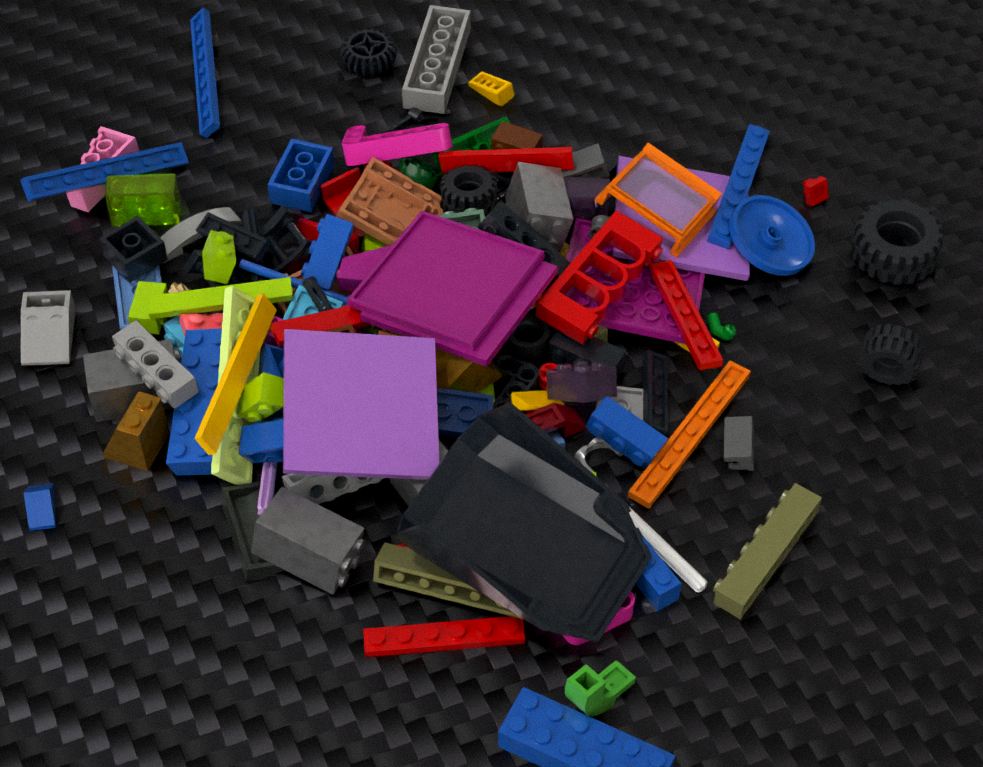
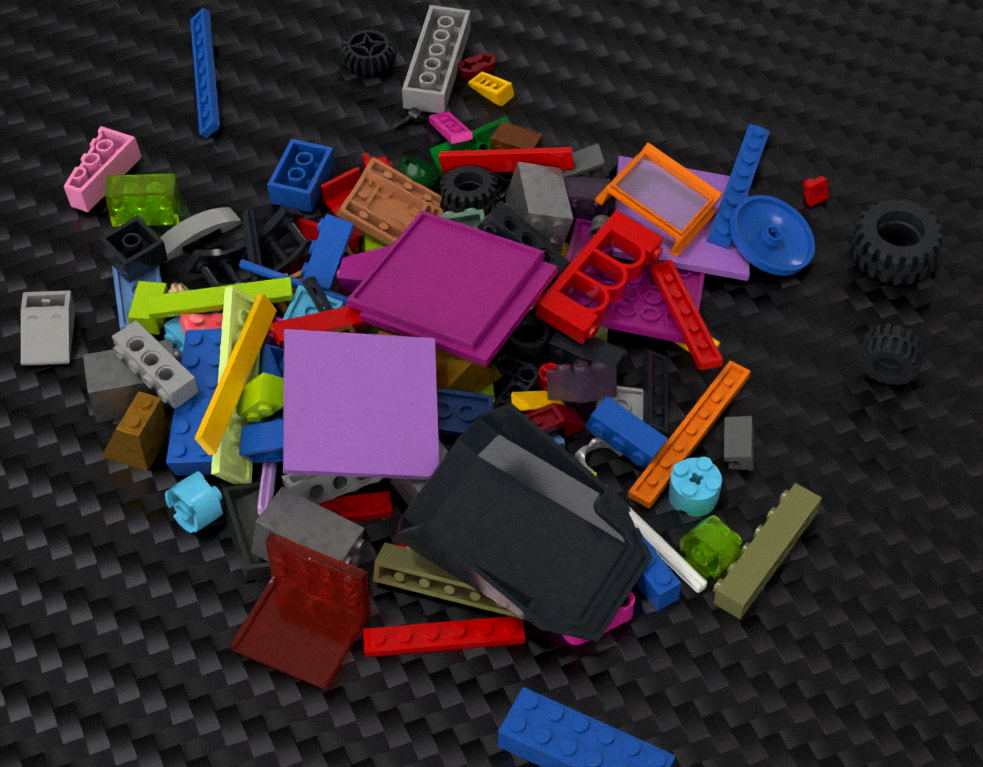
blue plate [20,142,189,202] -> none
blue slope [24,483,56,531] -> none
black tile [195,212,272,262] -> none
lime brick [202,230,236,284] -> none
dark pink beam [342,123,453,166] -> none
bright green arch [565,660,636,717] -> none
green arm [707,313,736,341] -> none
none -> medium azure brick [165,471,223,533]
none -> clear red bracket [230,533,371,690]
none -> red hinge [321,491,393,522]
none -> dark pink tile [429,111,473,144]
none -> dark red beam [458,53,496,80]
none -> medium azure brick [669,457,722,517]
none -> clear neon green brick [680,515,742,579]

